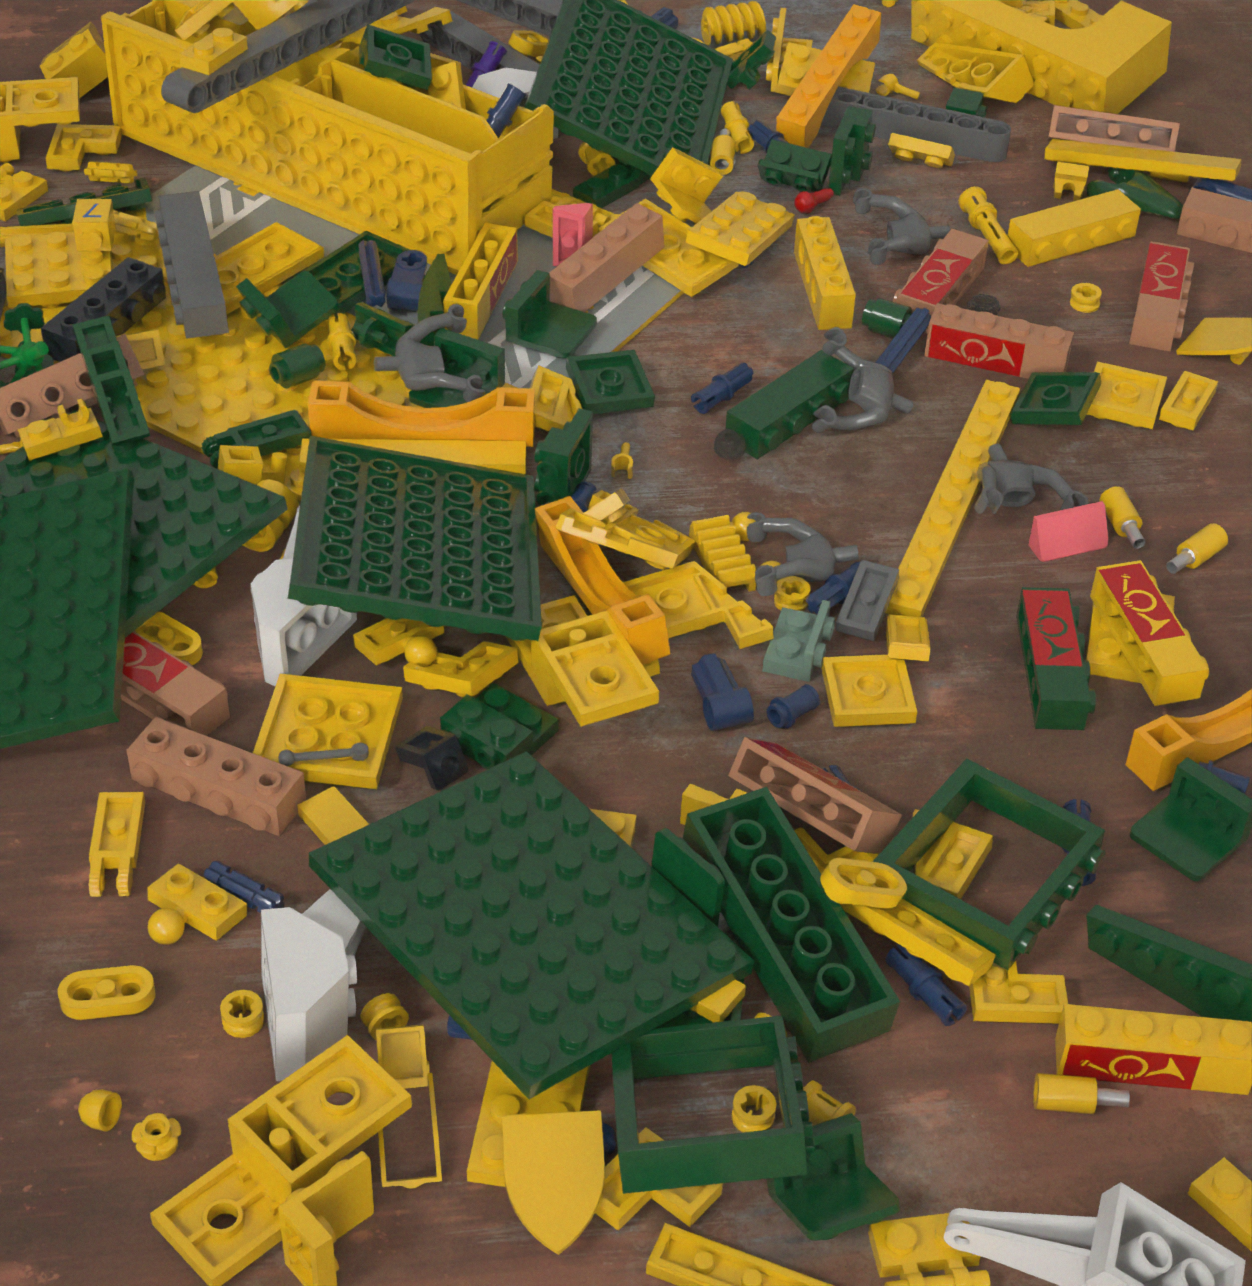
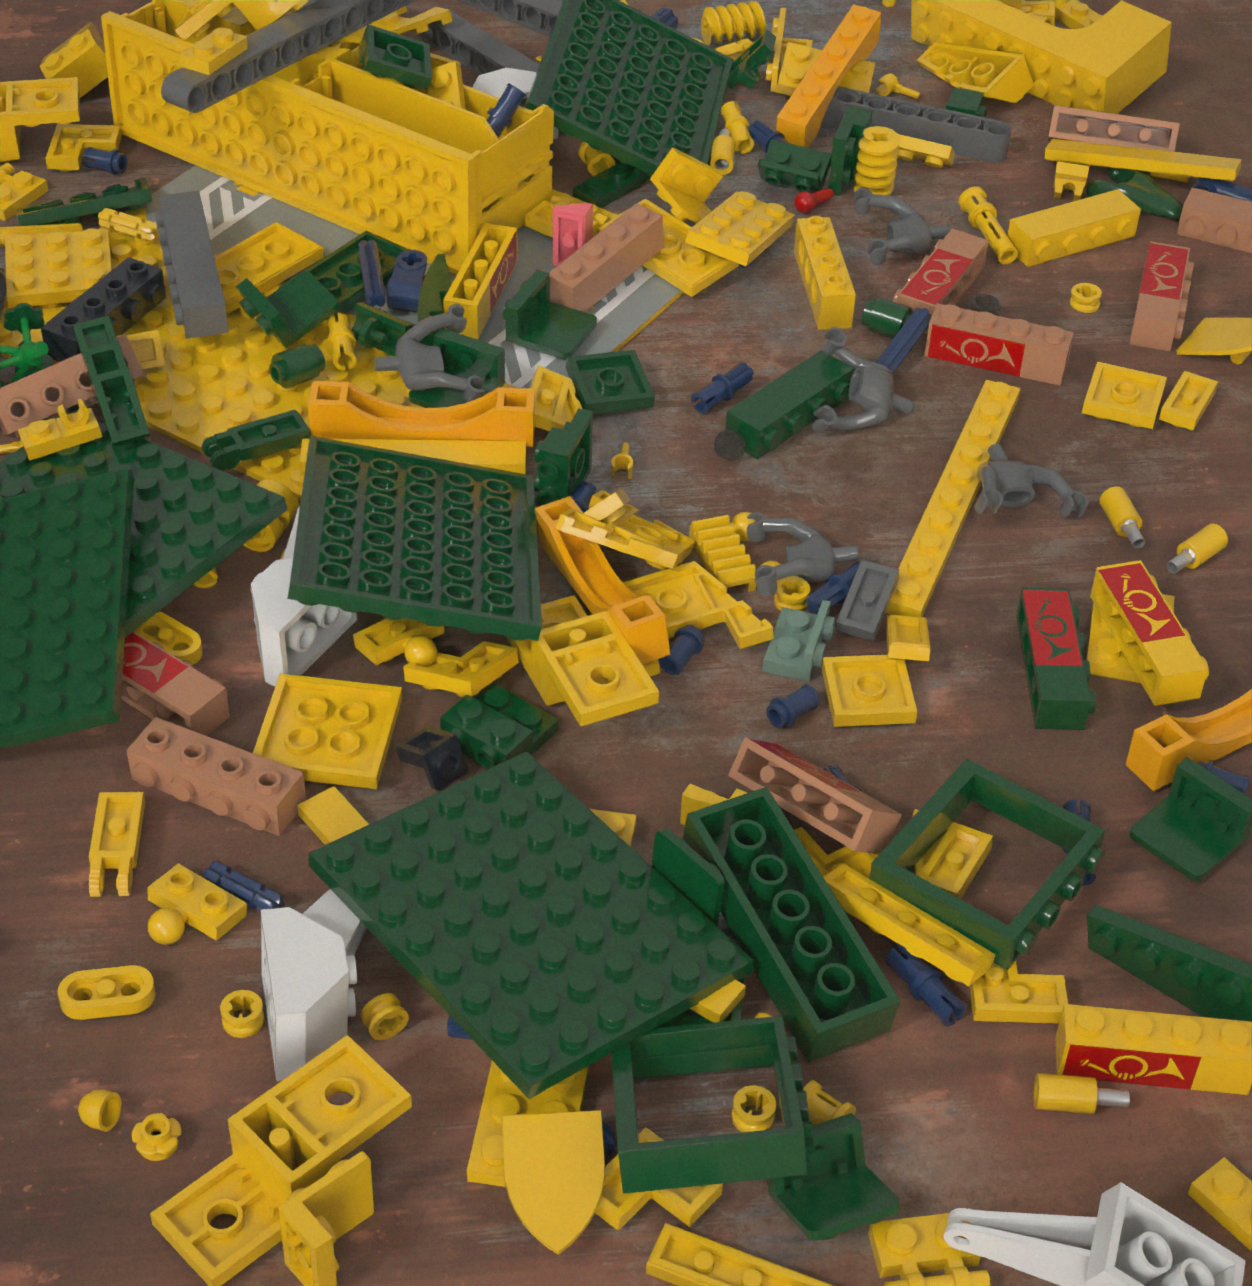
yellow brick [72,199,116,251] -> none
yellow axle [84,161,138,184] -> none
yellow brick [218,445,287,485] -> none
dark grey hinge [278,743,369,766] -> none
yellow piece [376,1024,442,1189] -> none
dark purple pin [465,41,507,87] -> none
yellow plate [508,30,549,57] -> none
dark blue piece [691,653,754,731] -> none
yellow plate [820,858,907,909] -> none
dark green tile [1010,372,1102,425] -> none
coral slope [1028,501,1108,562] -> none
none -> dark blue pin [83,147,127,175]
none -> dark blue pin [658,625,705,675]
none -> yellow piece [854,126,900,196]

